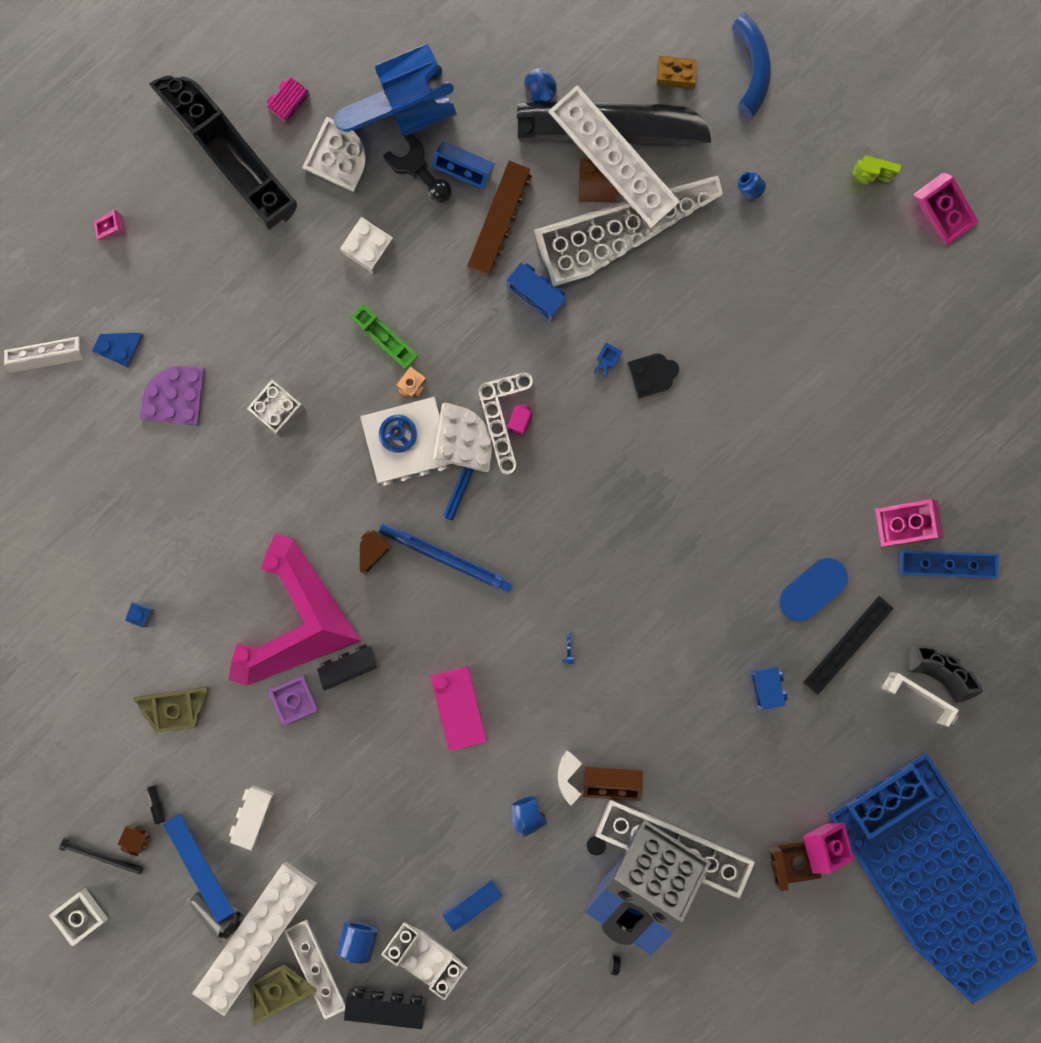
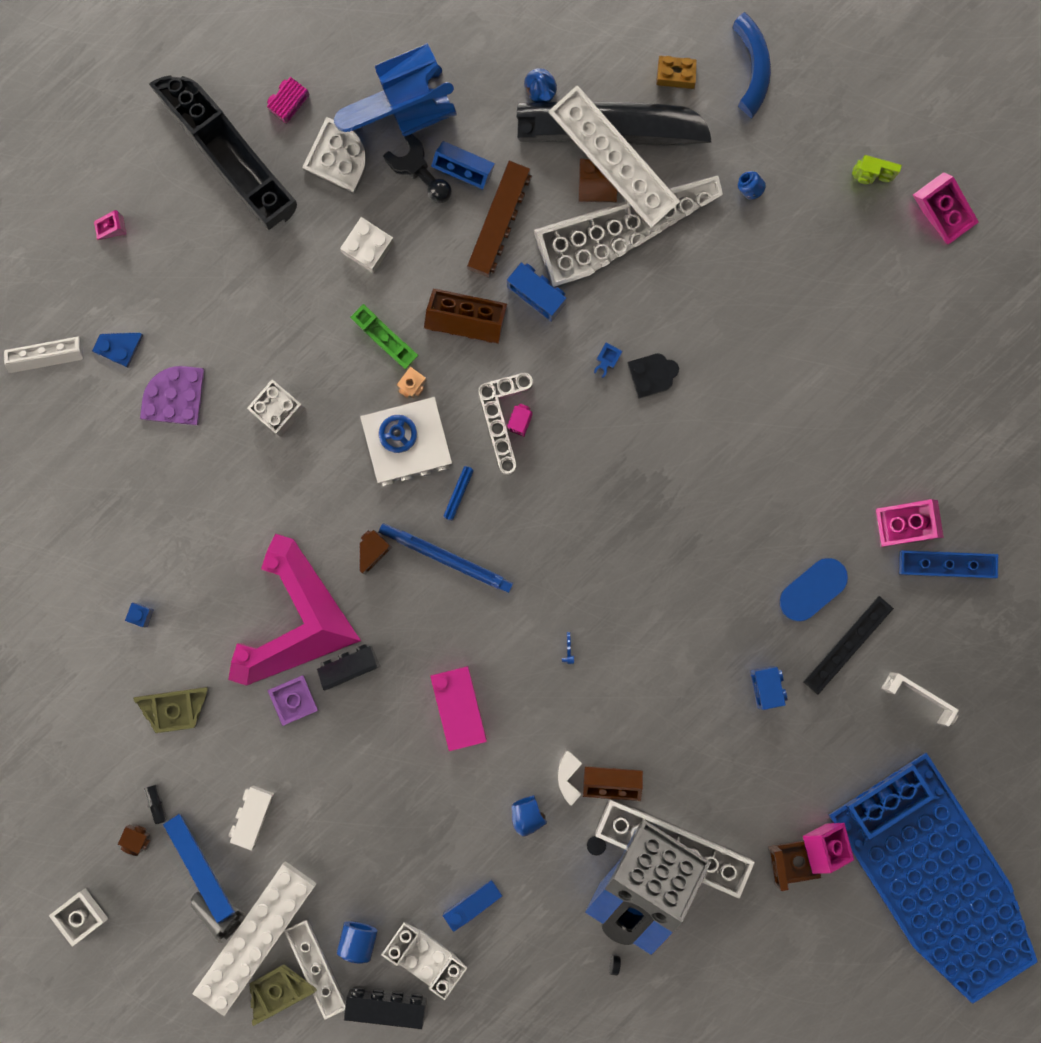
black bar [59,837,143,874] -> none
white plate [433,402,492,472] -> none
black brick [908,645,983,703] -> none
none -> reddish brown slope [424,288,507,344]

